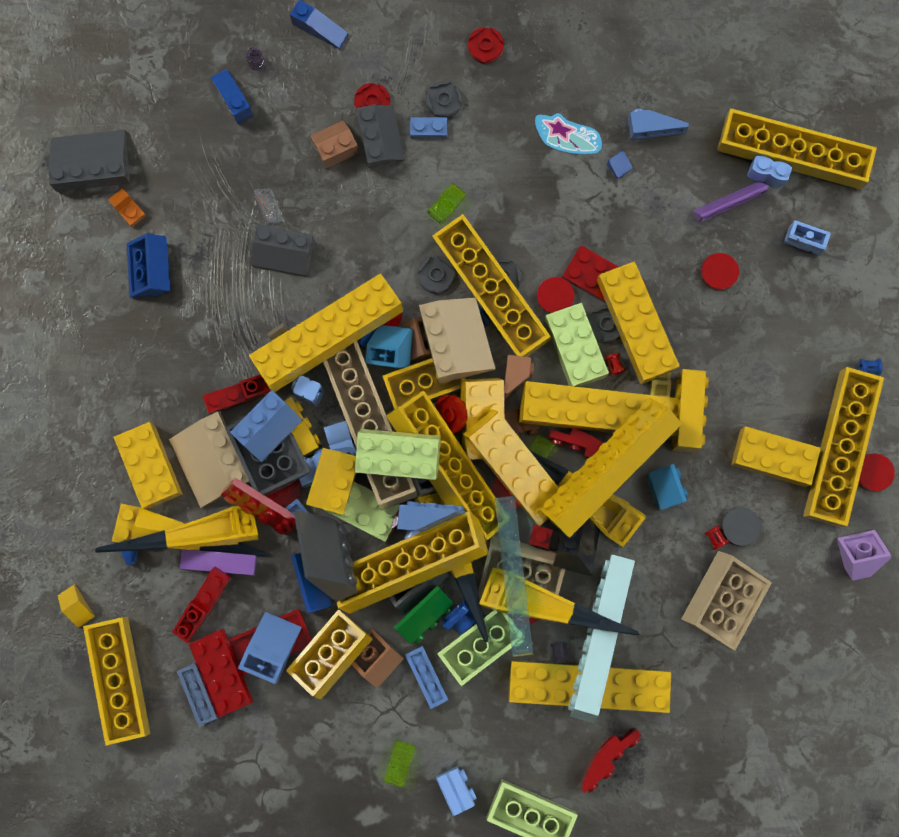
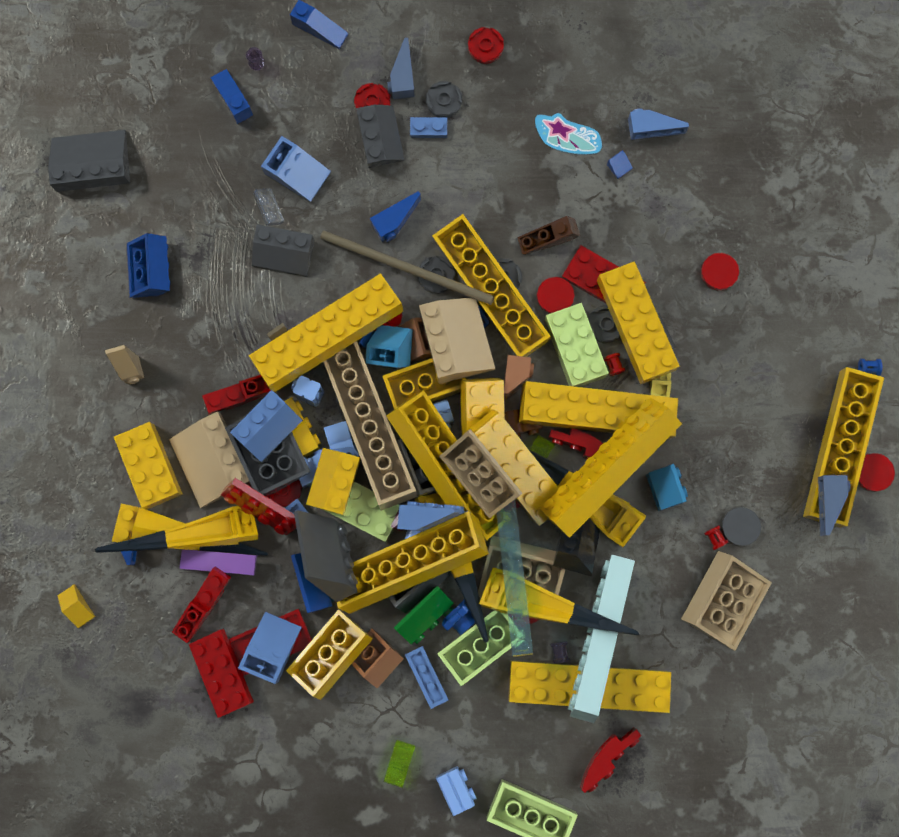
yellow brick [83,617,151,746] -> none
orange slope [108,188,146,227] -> none
sand blue plate [177,663,218,727] -> none
nougat slope [310,120,359,168] -> none
yellowish green brick [355,429,441,480] -> none
clear neon green slope [427,183,467,224] -> none
red tile [435,395,468,434] -> none
red brick [528,525,553,549] -> none
yellow brick [671,369,709,453] -> none
medium lavender slope [693,182,769,223] -> none
yellow brick [717,108,877,190] -> none
yellow brick [731,426,821,487] -> none
light blue brick [747,156,792,188] -> none
light blue brick [784,220,831,255] -> none
lavender slope [837,530,891,581] -> none
none -> tan slope [105,345,144,384]
none -> medium blue slope [261,136,331,202]
none -> dark tan piece [320,230,494,305]
none -> blue slope [370,191,421,242]
none -> sand blue slope [387,38,415,99]
none -> tan slope [440,429,522,518]
none -> reddish brown slope [517,216,580,255]
none -> sand blue slope [818,475,851,536]

